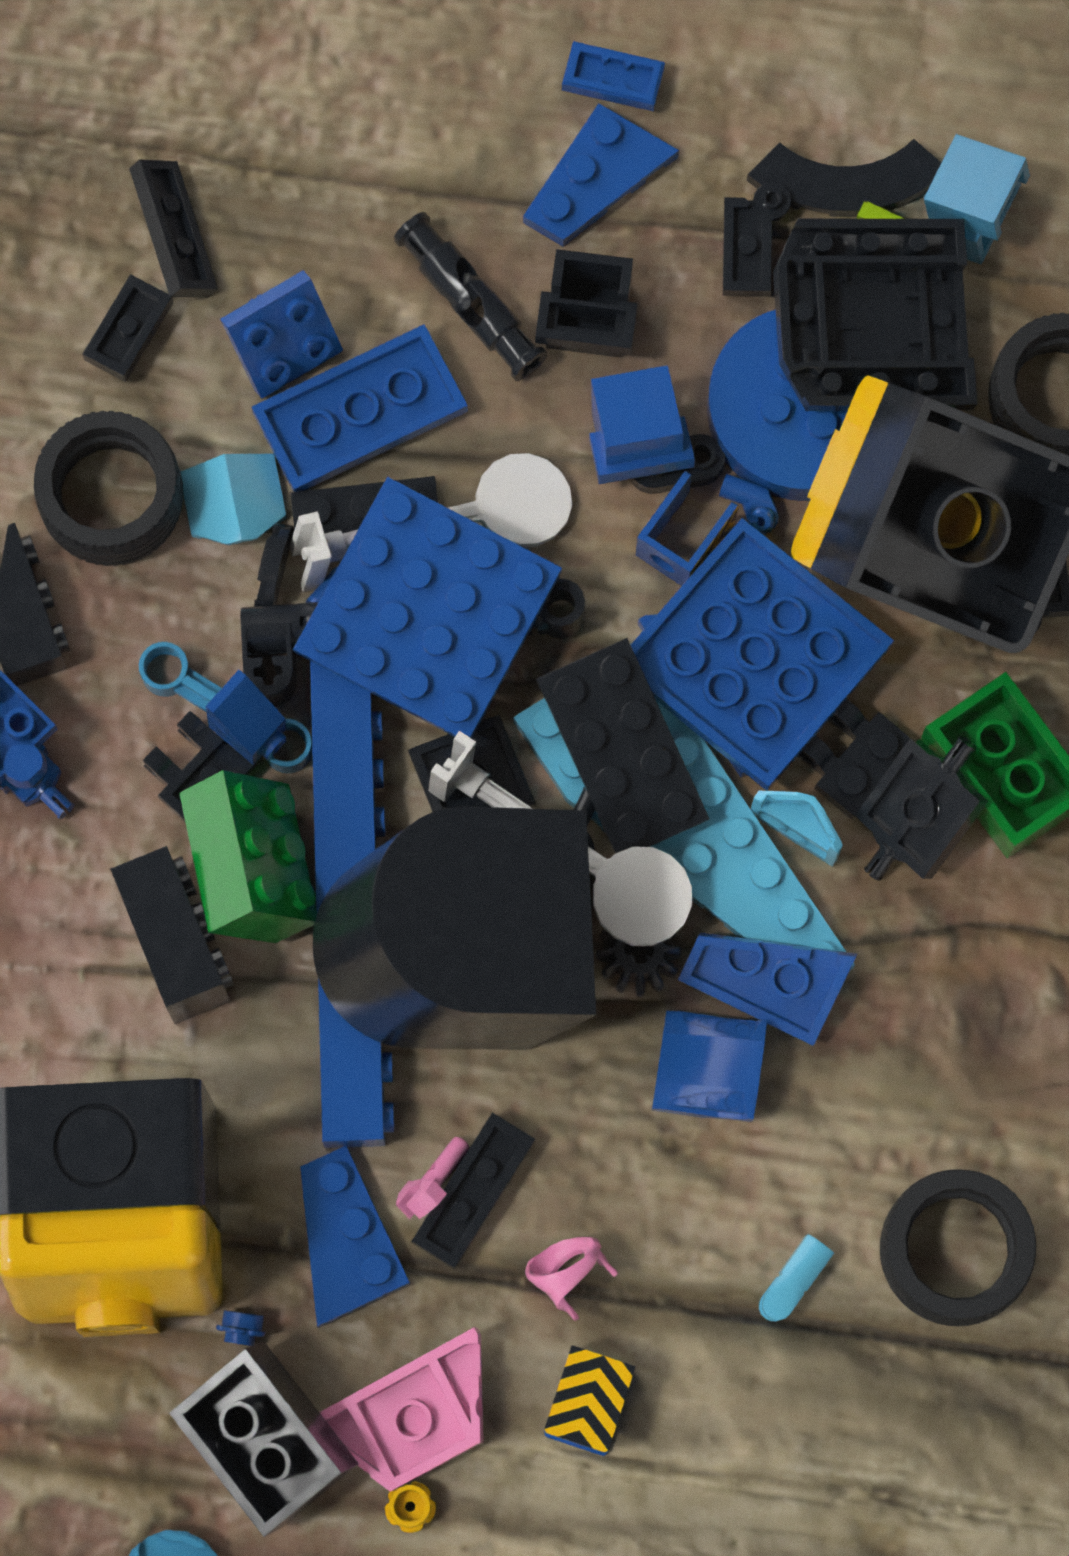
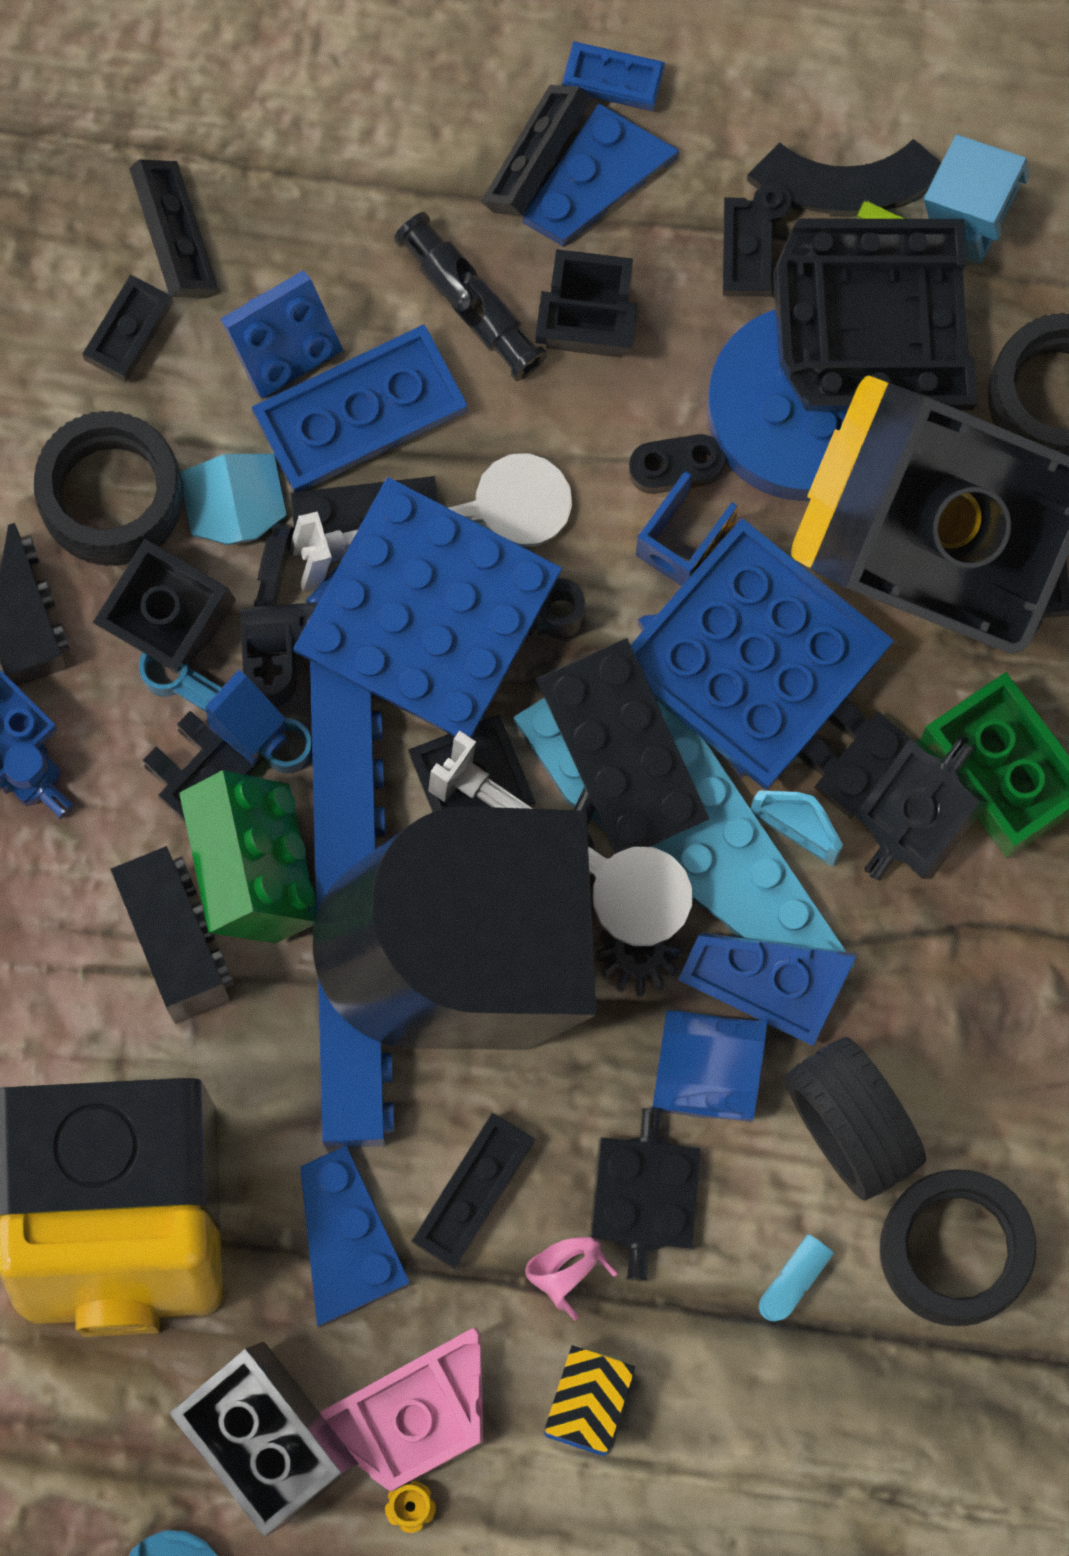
blue plate [216,1310,266,1346] -> none
bright pink bar [396,1137,469,1219] -> none
blue plate [589,365,695,485] -> none
blue arm [719,474,779,534] -> none
none -> black slope [93,539,236,673]
none -> black plate [481,85,591,215]
none -> black plate [589,1108,701,1282]
none -> black tyre [784,1037,927,1201]

